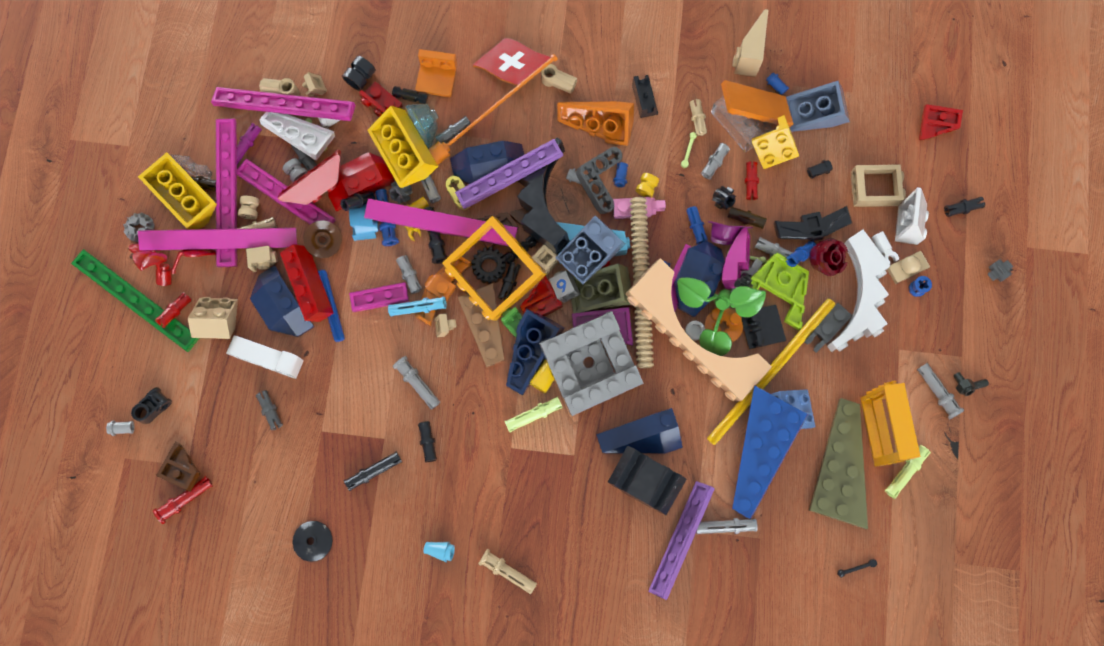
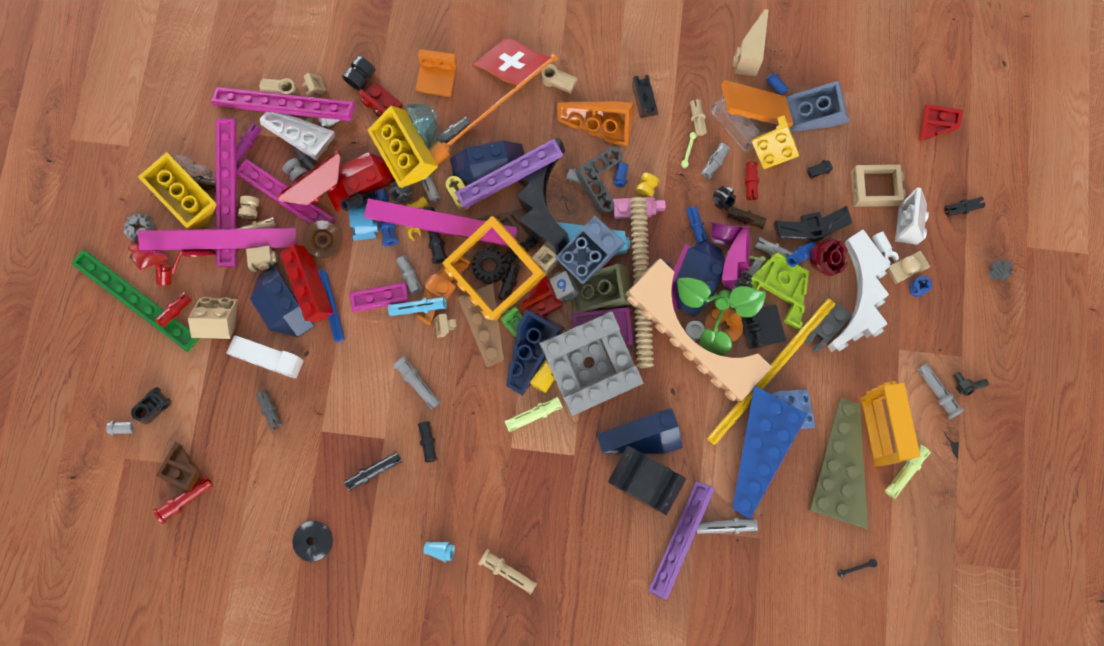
black axle [392,86,428,104] -> none

